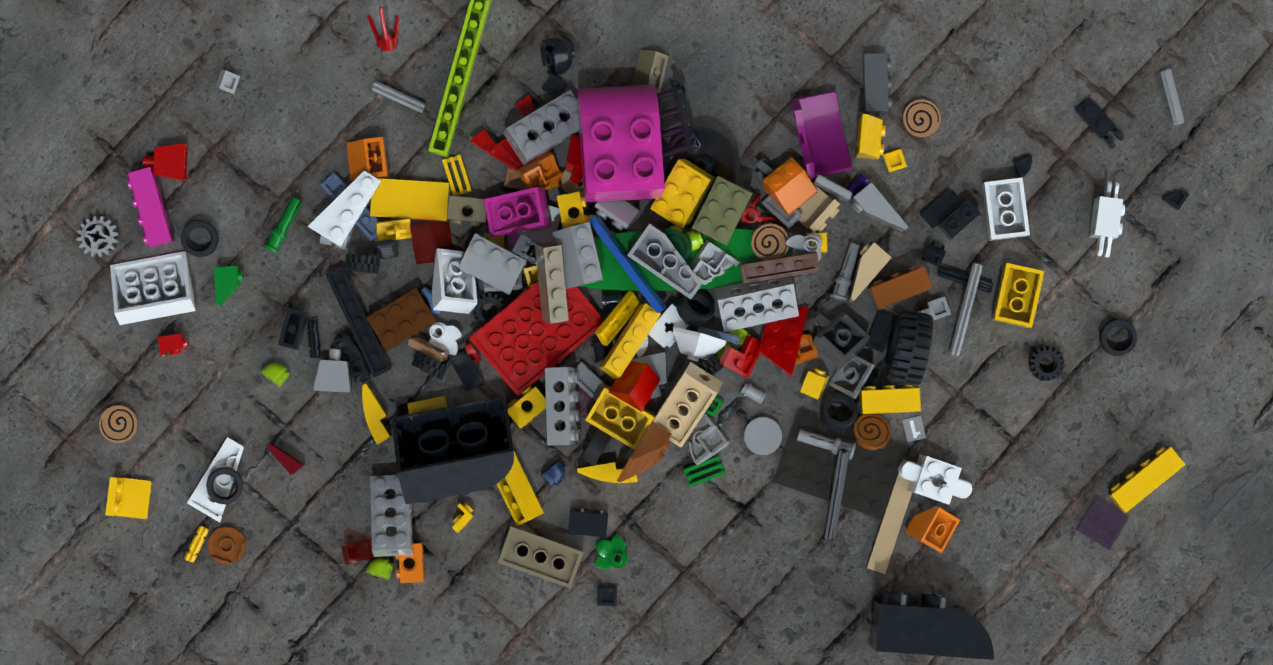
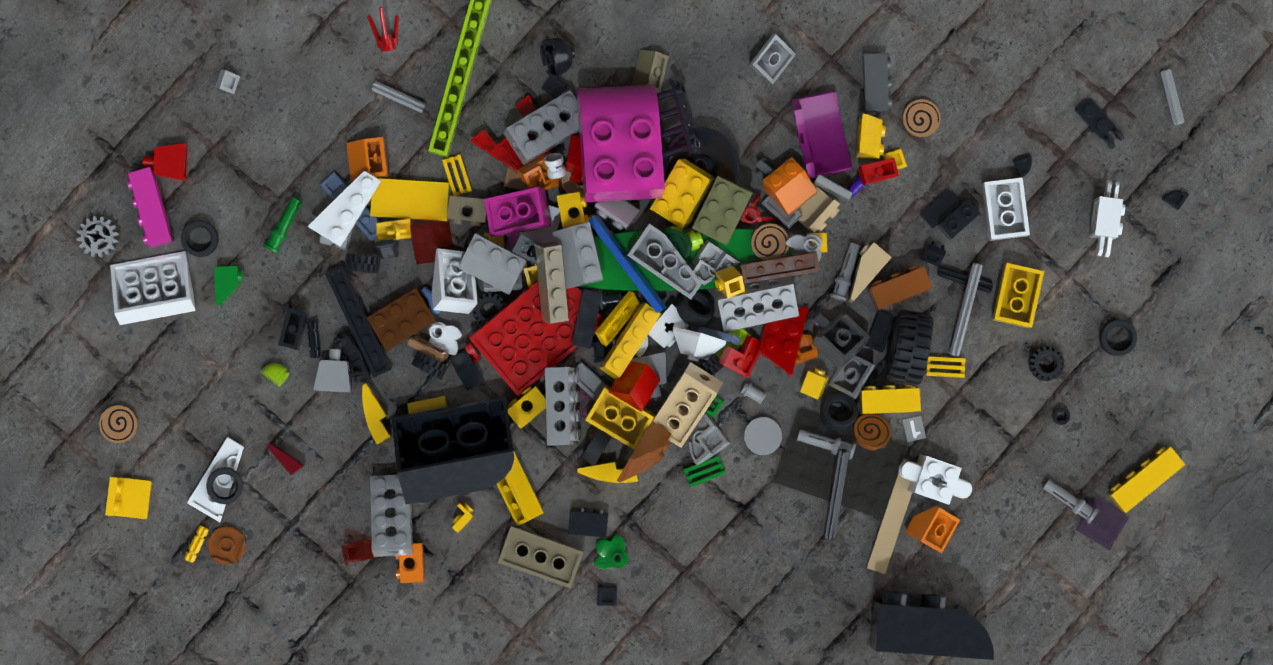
red brick [158,333,188,357] -> none
lime piece [365,558,394,580] -> none
dark blue piece [540,459,565,488] -> none
light grey slope [851,182,908,232] -> none
light grey plate [919,296,951,321] -> none
none -> white wheel [544,153,567,179]
none -> black tile [571,288,602,349]
none -> yellow brick [715,266,745,298]
none -> light grey slope [749,33,796,84]
none -> red slope [858,158,899,186]
none -> yellow tile [926,357,966,378]
none -> light grey pin [1043,479,1099,524]
none -> black bush [1052,408,1070,425]

